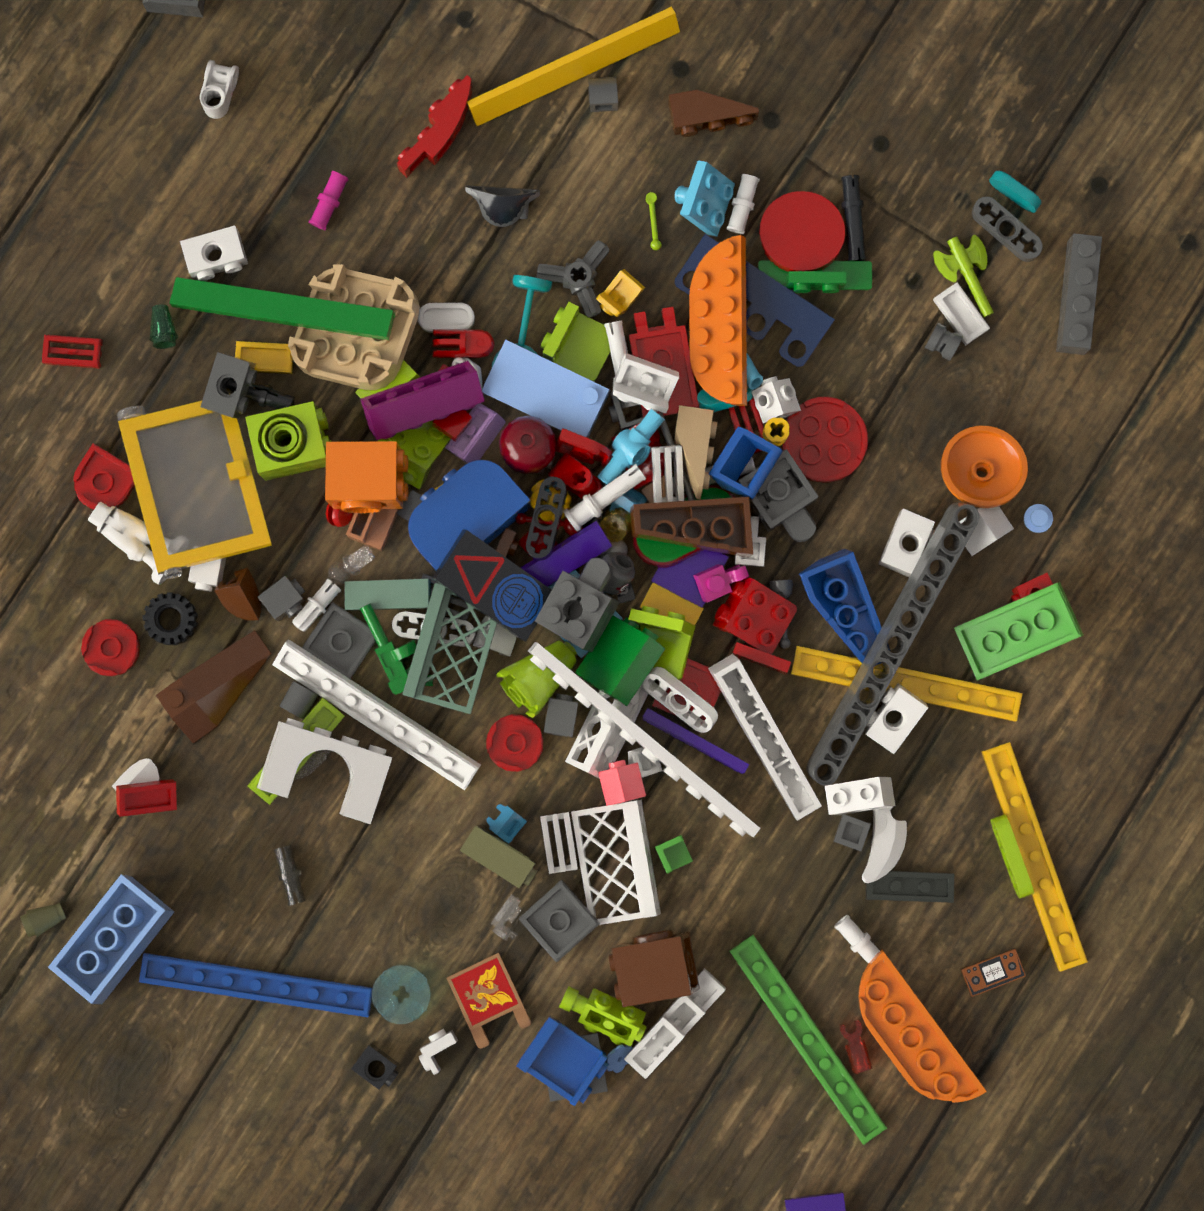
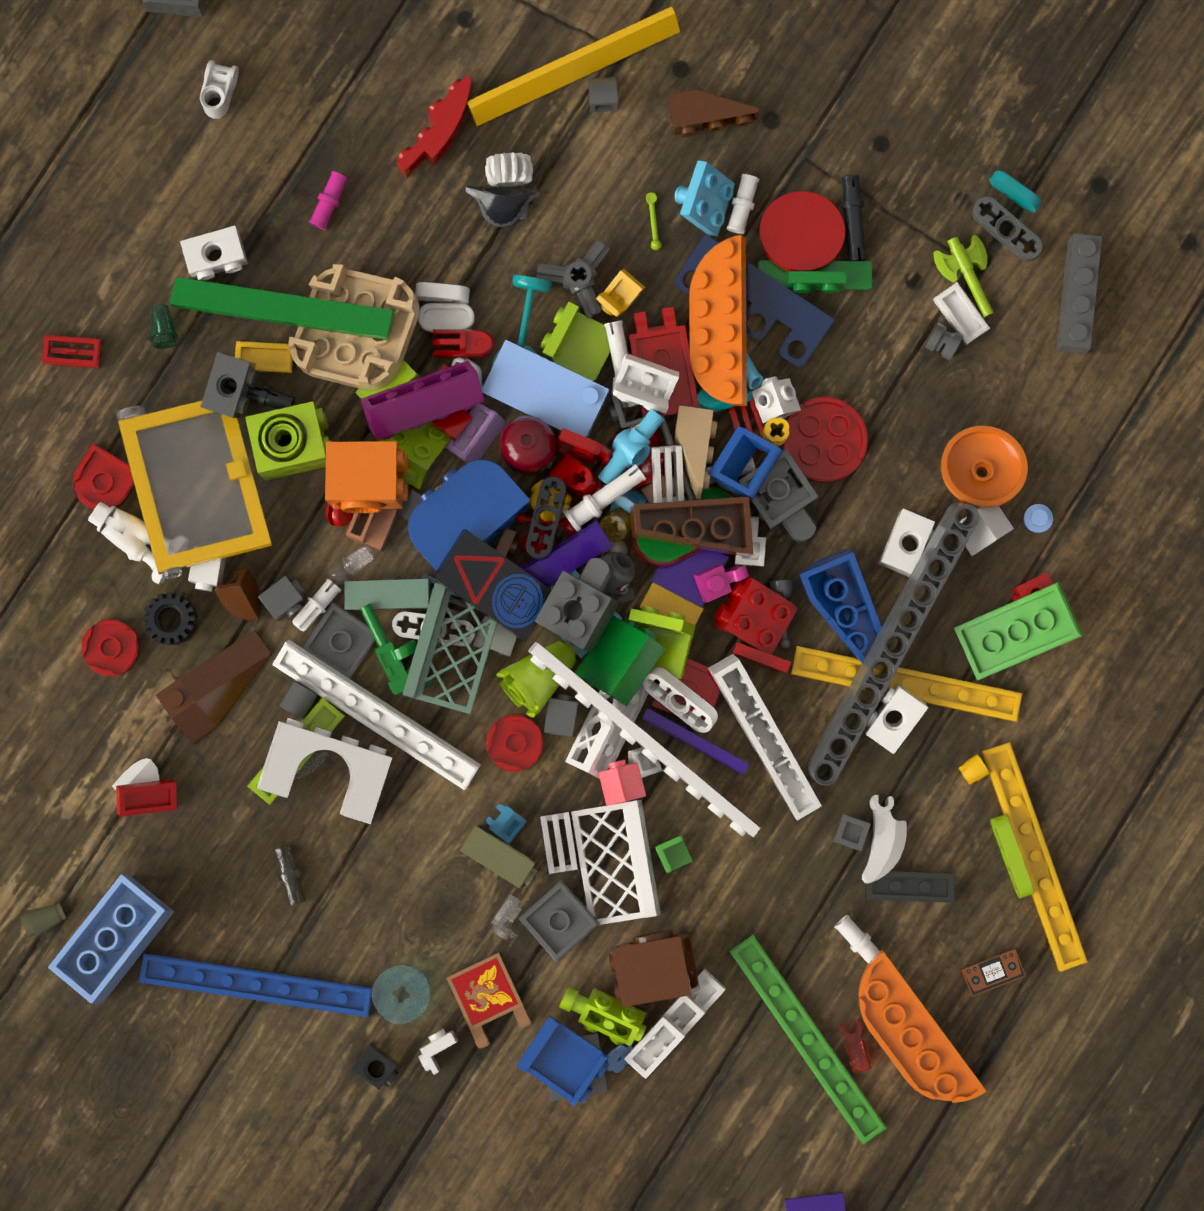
white brick [825,777,895,815] -> none
none -> white beam [415,282,470,304]
none -> white gear [485,152,533,187]
none -> yellow hose [958,754,990,784]

